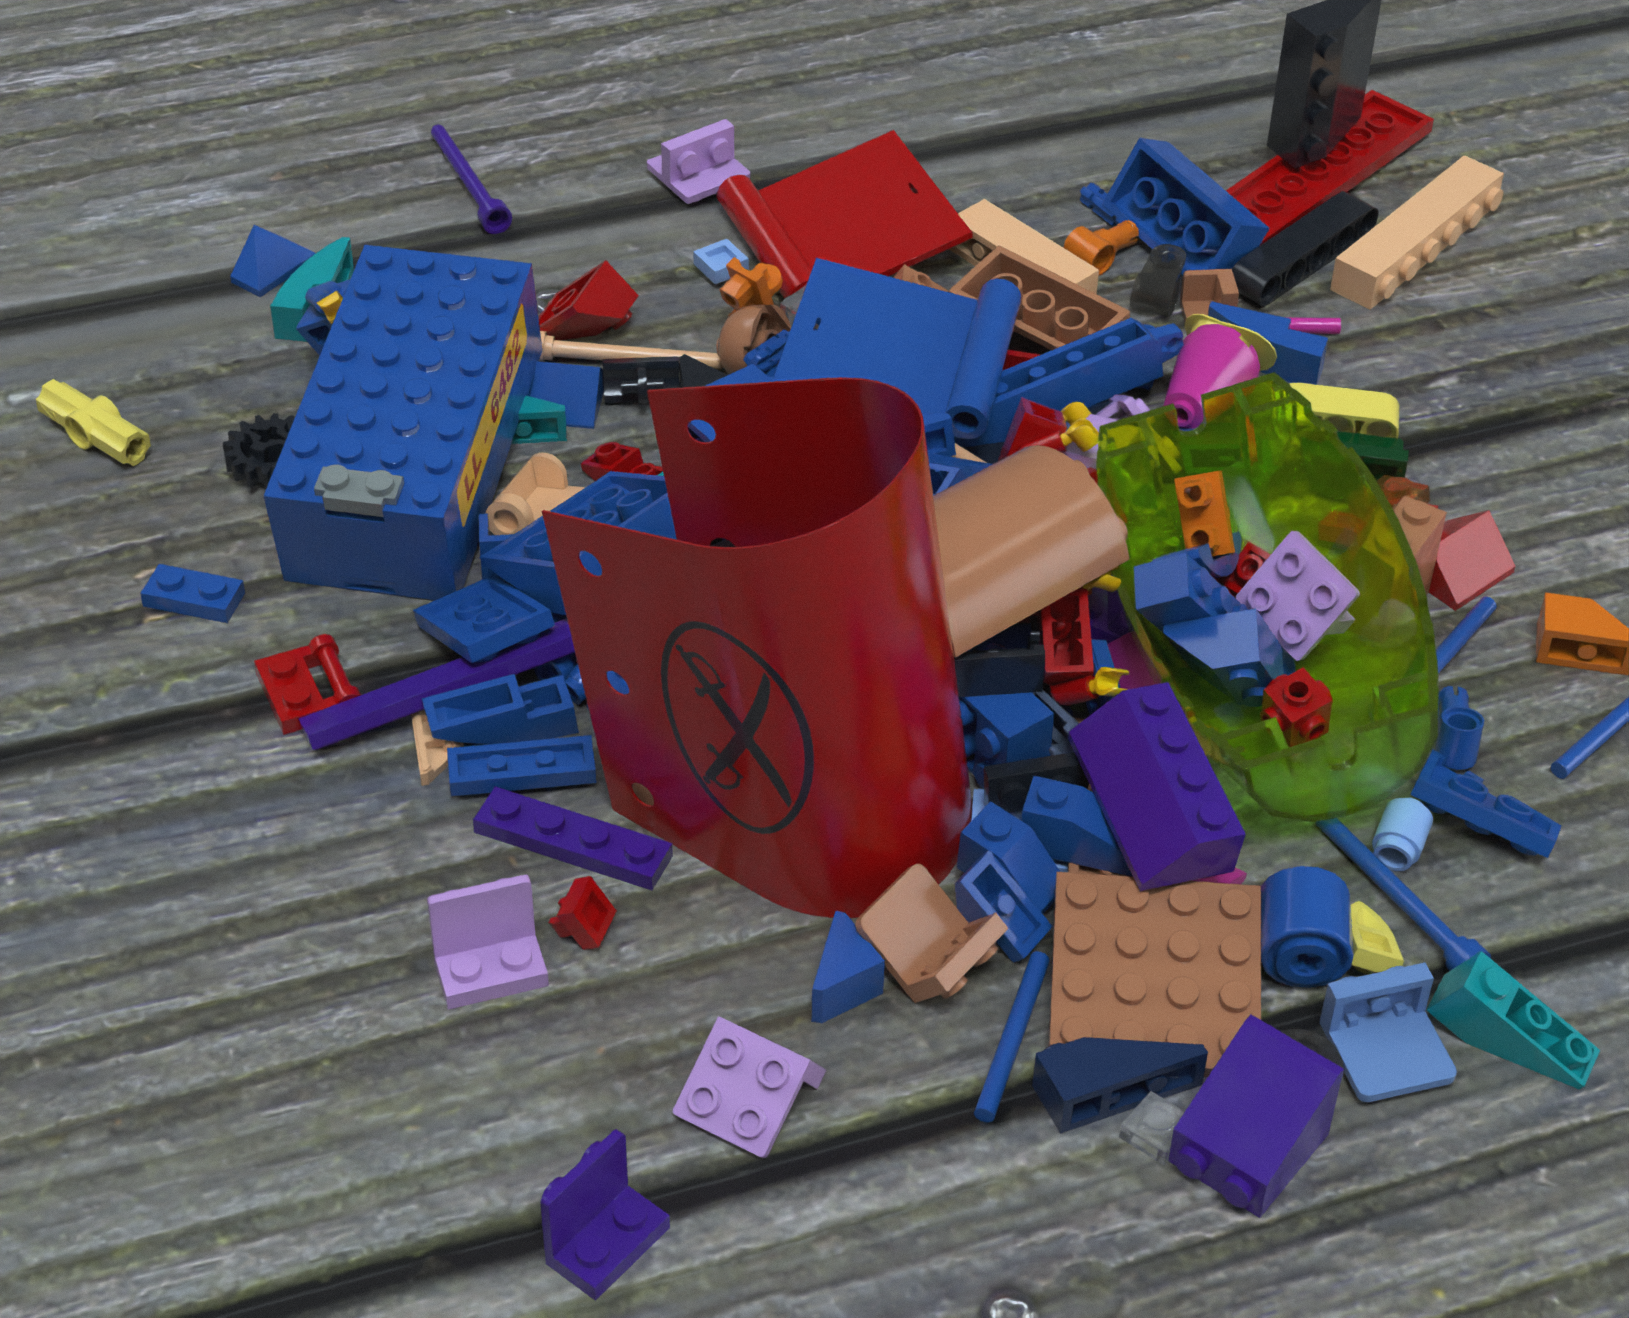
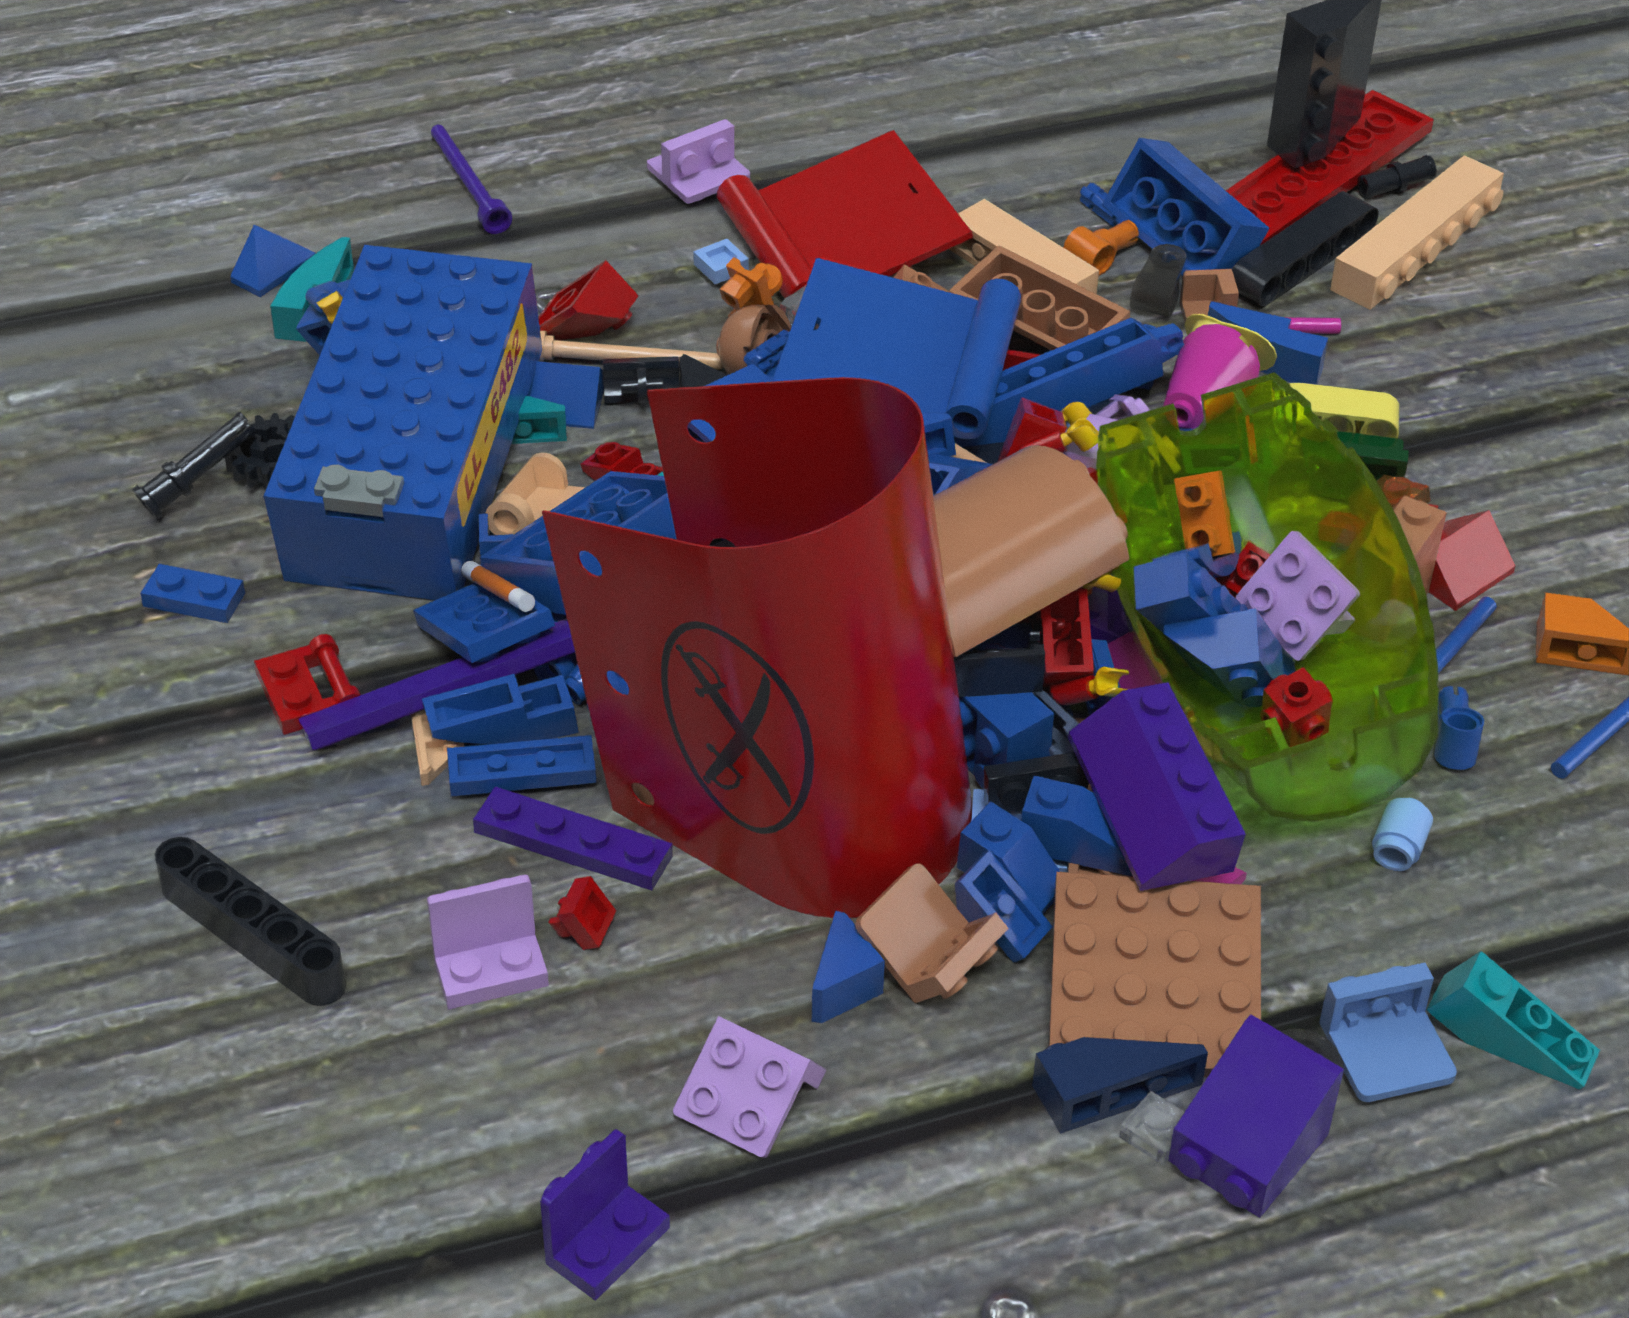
light yellow piece [36,379,151,467] -> none
blue bar [974,951,1050,1123] -> none
blue piece [1261,866,1354,988] -> none
blue piece [1316,811,1491,971] -> none
light yellow plate [1351,901,1404,975] -> none
blue wing [1410,749,1562,858] -> none
none -> black pin [132,412,257,520]
none -> black beam [155,837,346,1006]
none -> bar [462,561,535,612]
none -> black pin [1357,155,1437,199]

